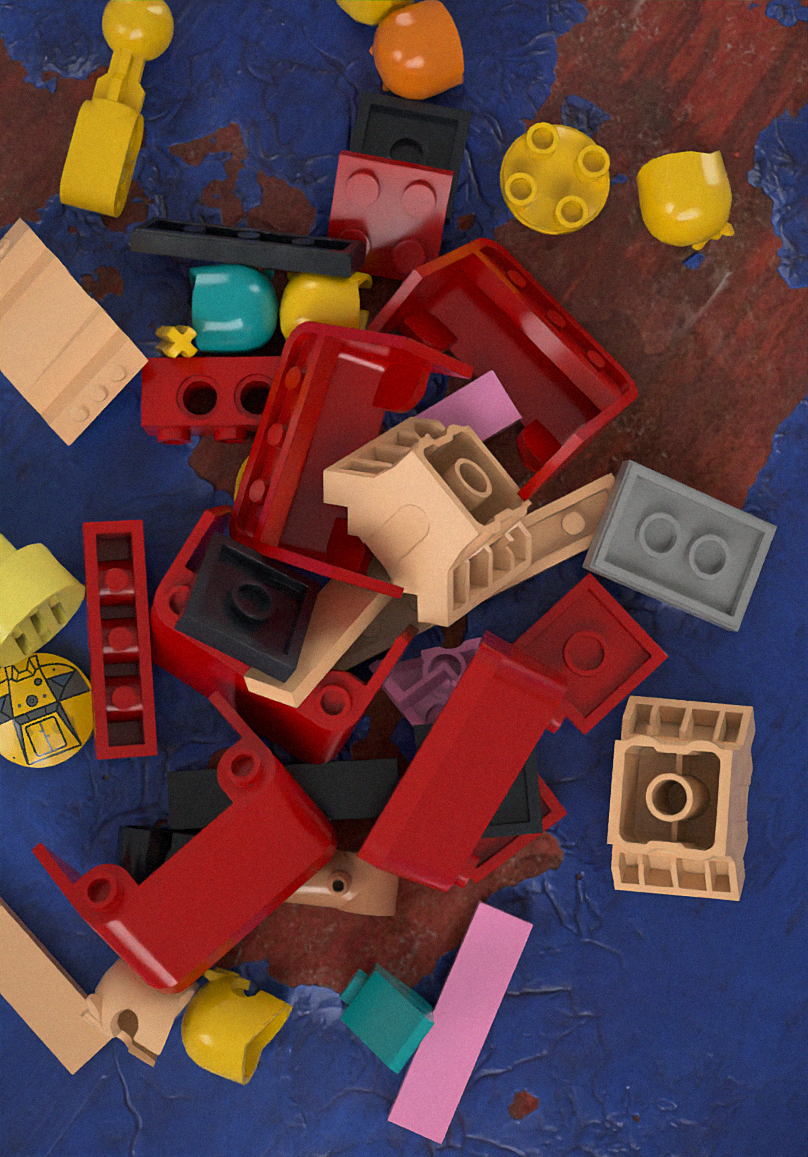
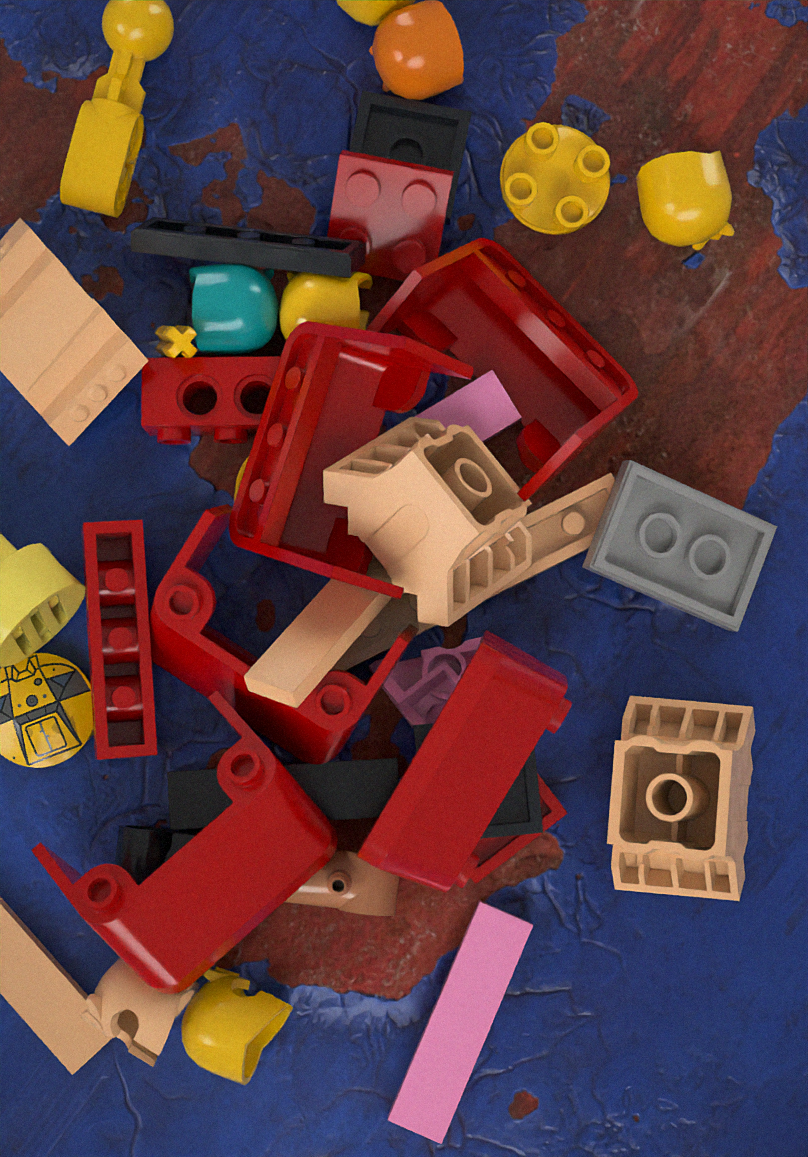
black plate [174,530,321,683] -> none
teal slope [339,962,434,1074] -> none
red plate [512,573,669,735] -> none

